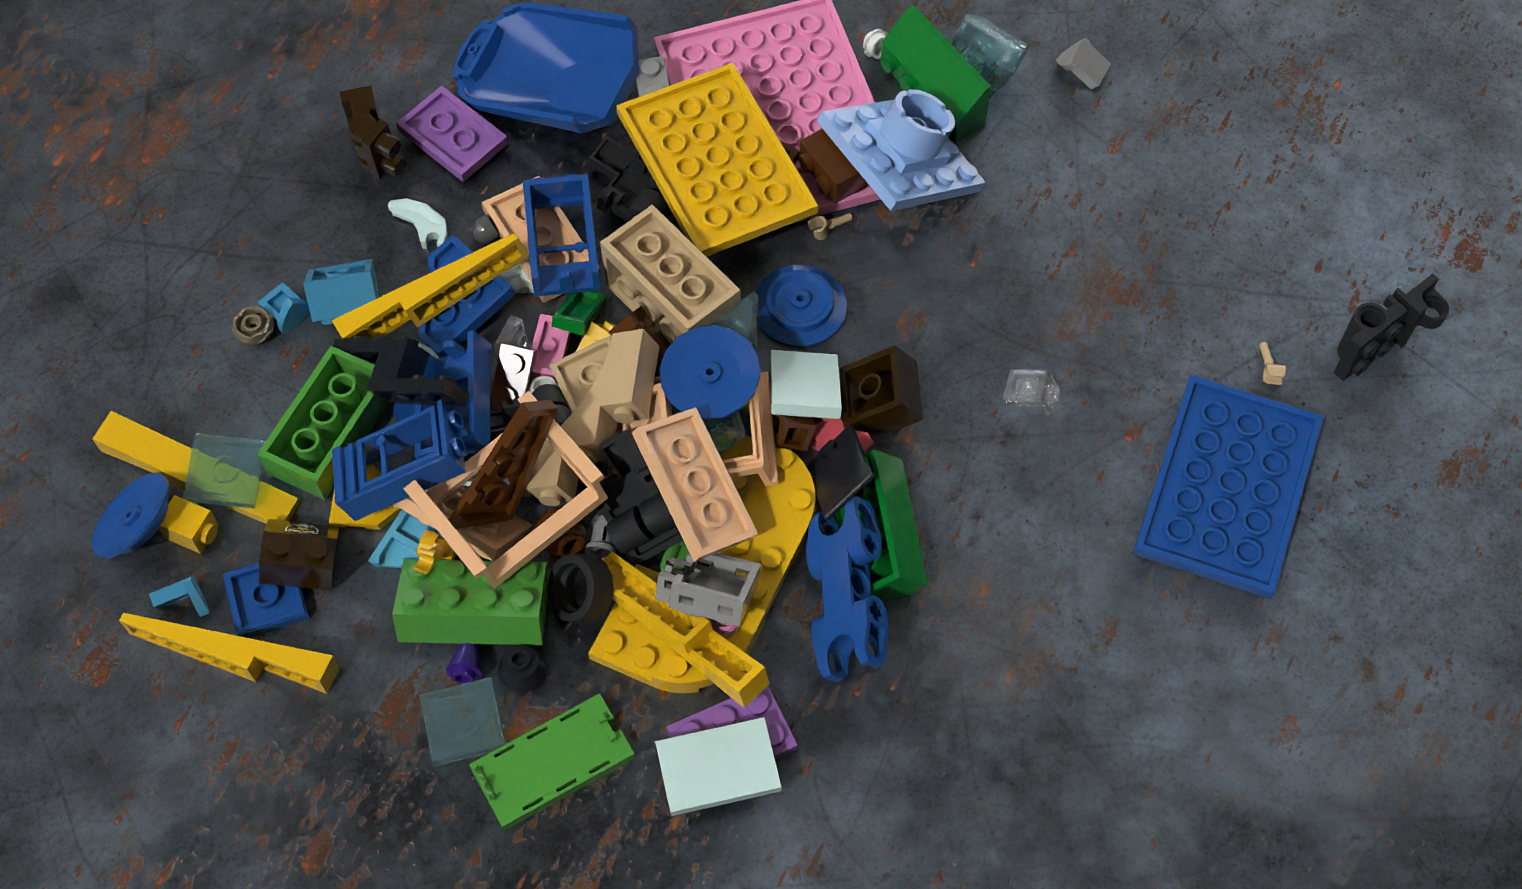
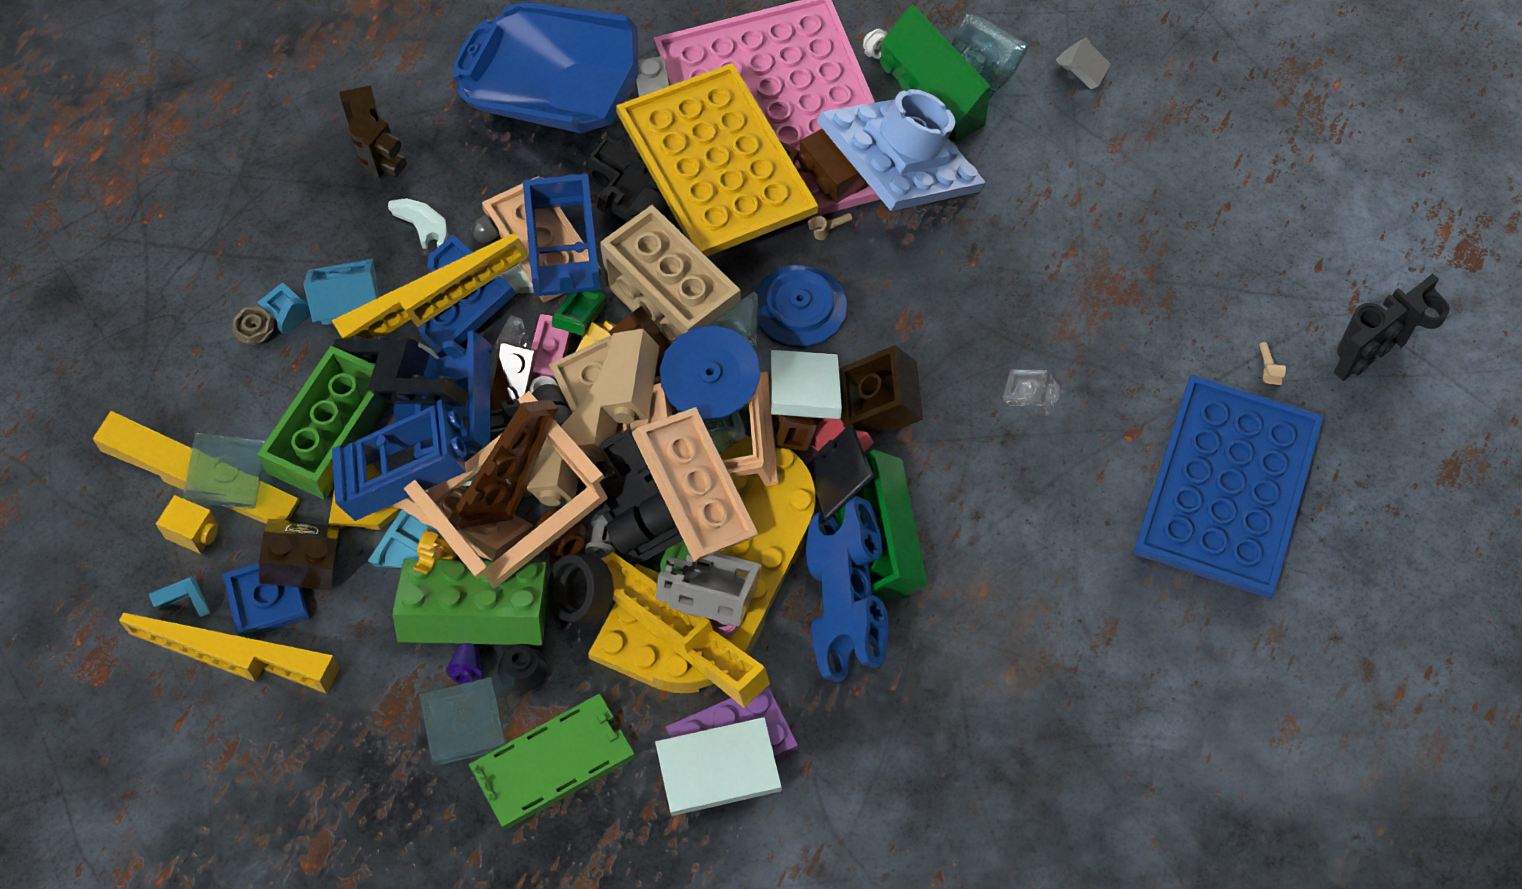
blue piece [91,473,169,559] -> none
medium lavender plate [396,85,509,182] -> none

